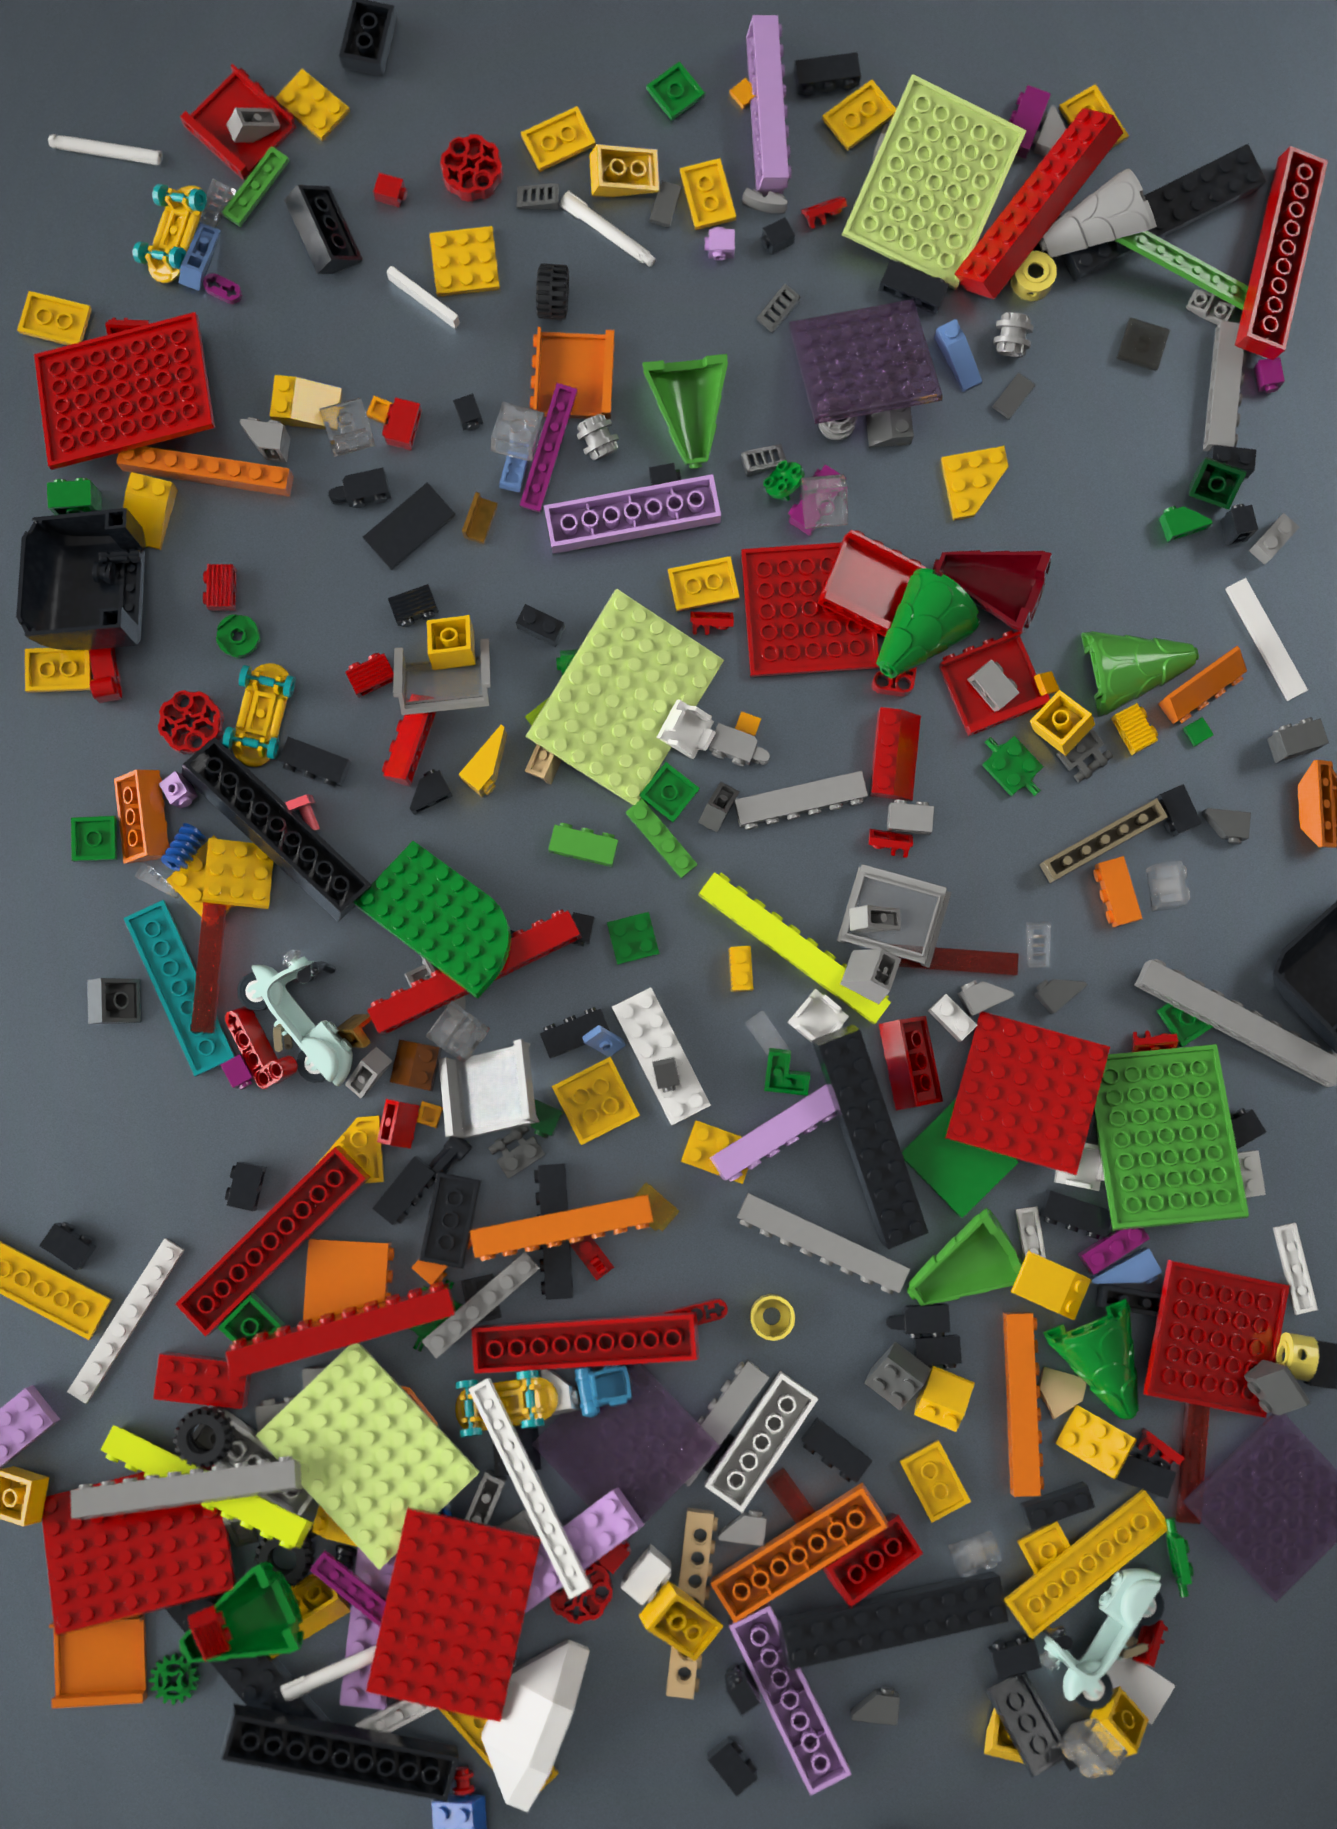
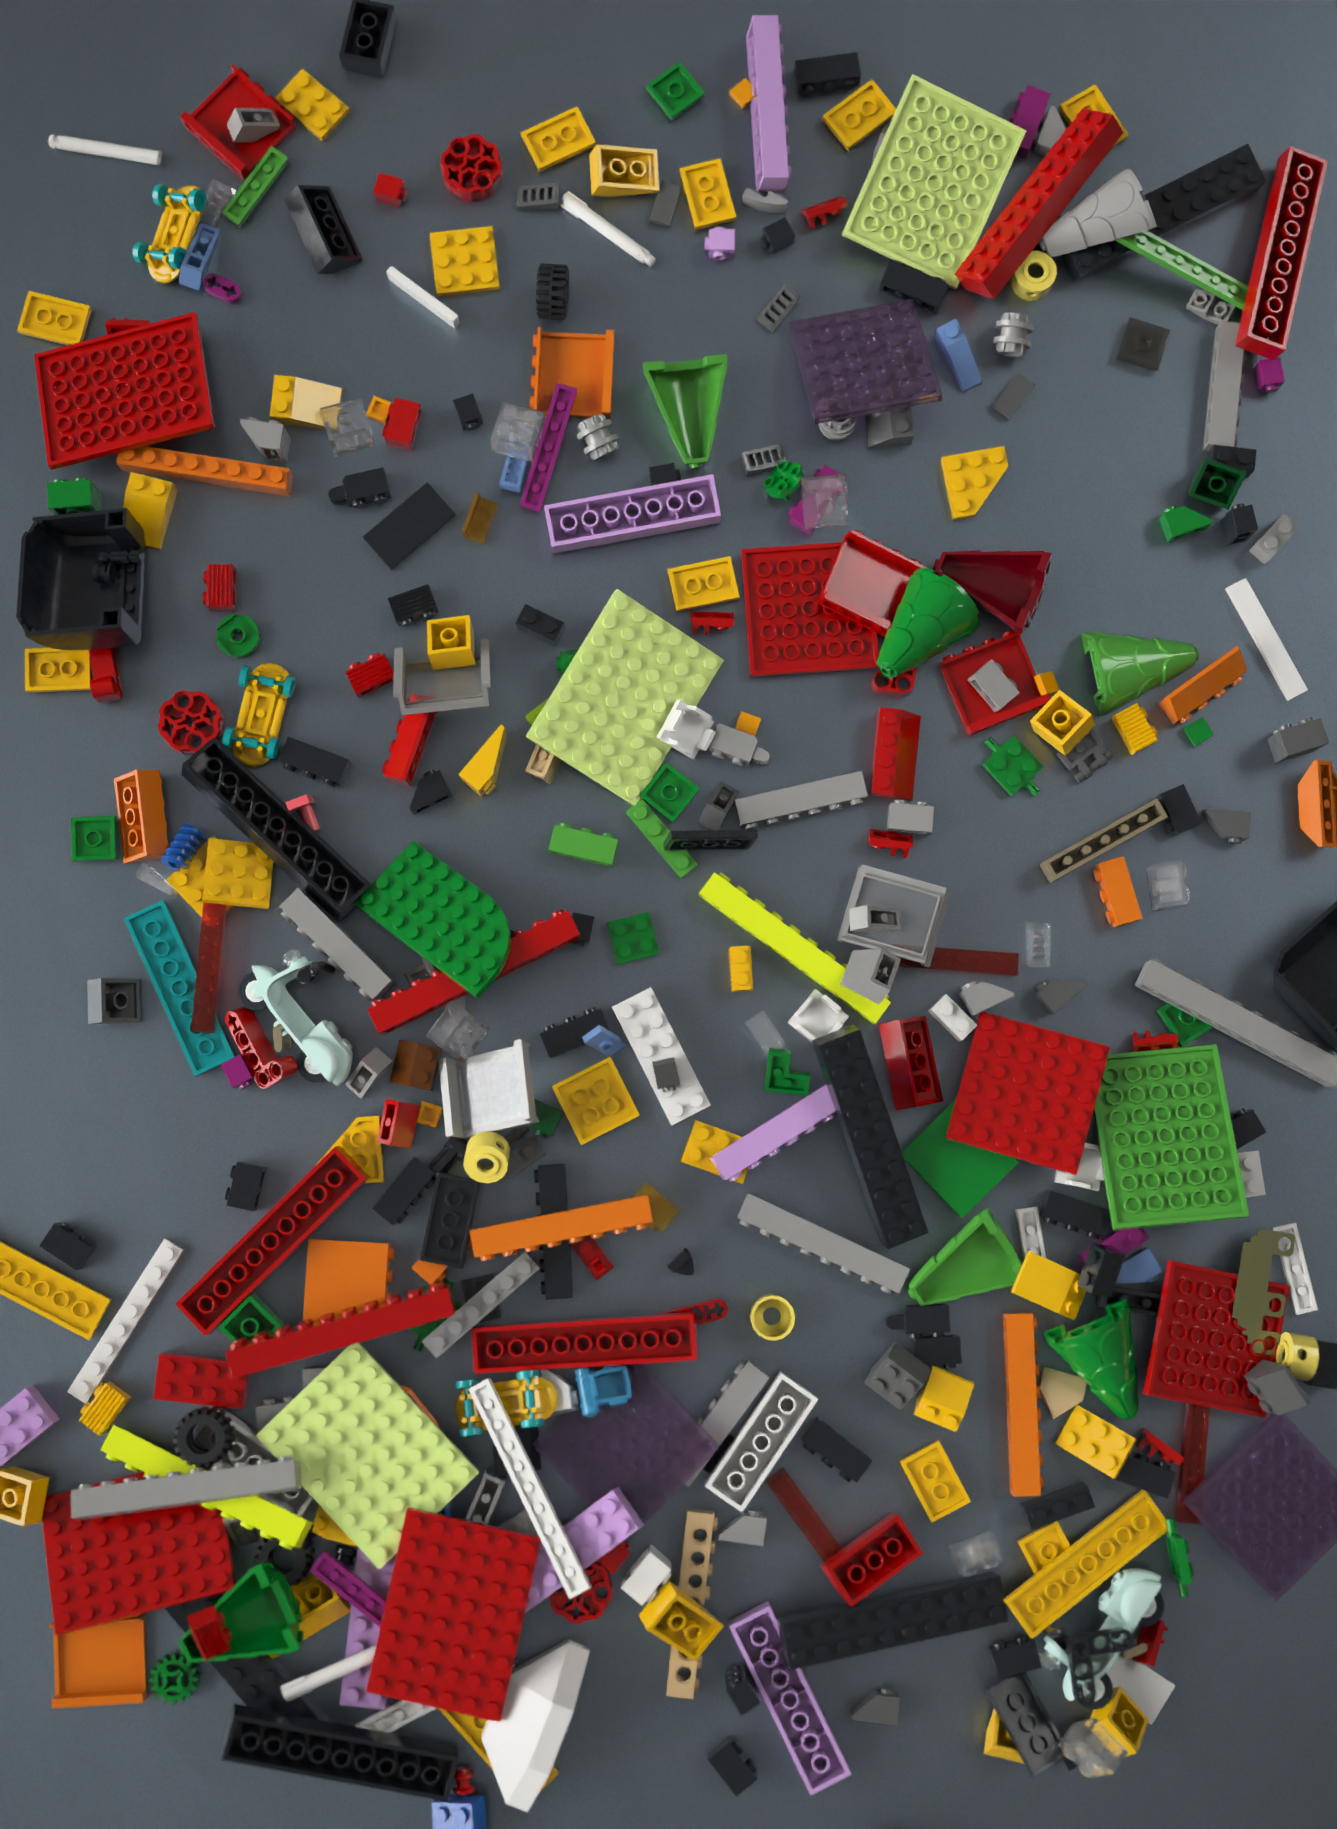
lavender brick [159,771,198,809] -> none
pearl gold panel [337,1014,372,1048] -> none
orange brick [710,1482,888,1623] -> none
none -> yellow brick [79,1381,131,1436]
none -> light grey brick [279,888,397,1001]
none -> light yellow piece [463,1131,510,1183]
none -> black tile [663,830,758,851]
none -> black tile [667,1248,694,1275]
none -> black beam [1066,1627,1134,1705]
none -> black brick [1077,1243,1125,1296]
none -> olive piece [1232,1229,1295,1355]

